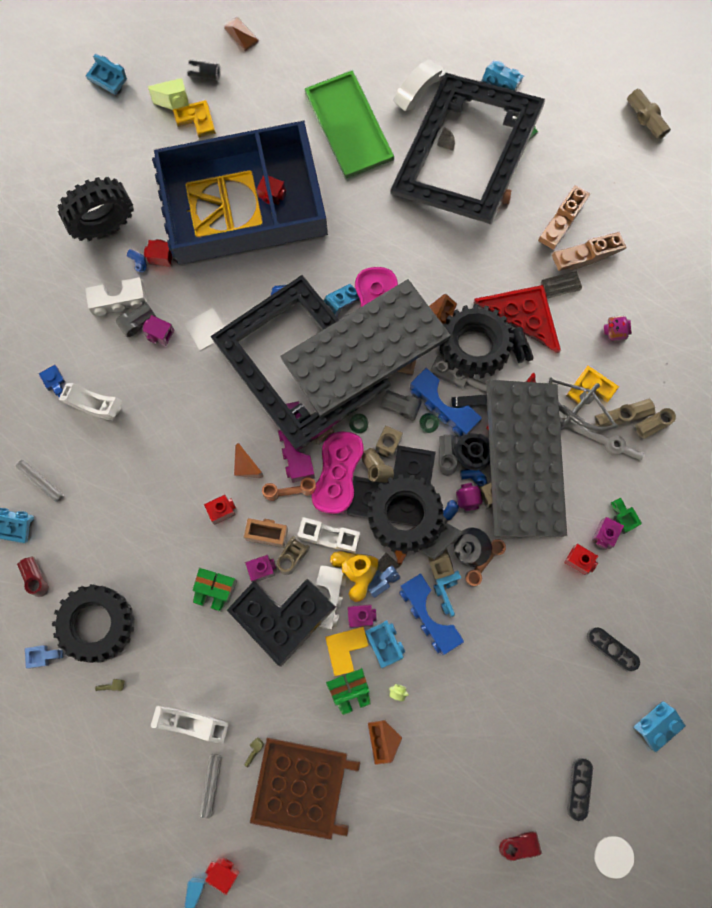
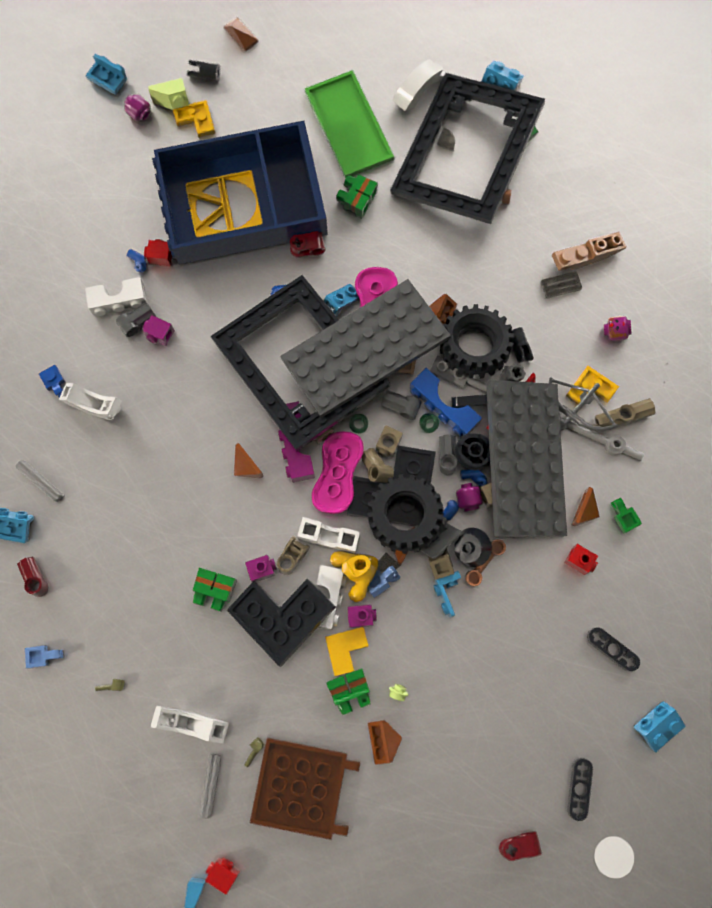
black tyre [52,584,135,663] -> none
black tyre [58,177,134,241] -> none
white sticker [184,308,224,350] -> none
red brick [204,495,236,525] -> none
medium nougat brick [244,518,288,548] -> none
red brick [257,175,286,205] -> none
nougat bar [262,477,316,501] -> none
dark azure bracket [365,621,406,668] -> none
blue arch [399,573,464,656] -> none
red tile [474,285,561,353] -> none
medium nougat slope [538,185,590,250] -> none
magenta brick [592,517,624,550] -> none
dark tan piece [627,88,671,140] -> none
dark tan piece [635,408,676,439] -> none
none -> magenta head [124,94,151,121]
none -> dark red piece [290,231,326,258]
none -> green hips [336,175,378,219]
none -> dark grey piece [498,364,526,381]
none -> dark orange slope [571,487,600,526]

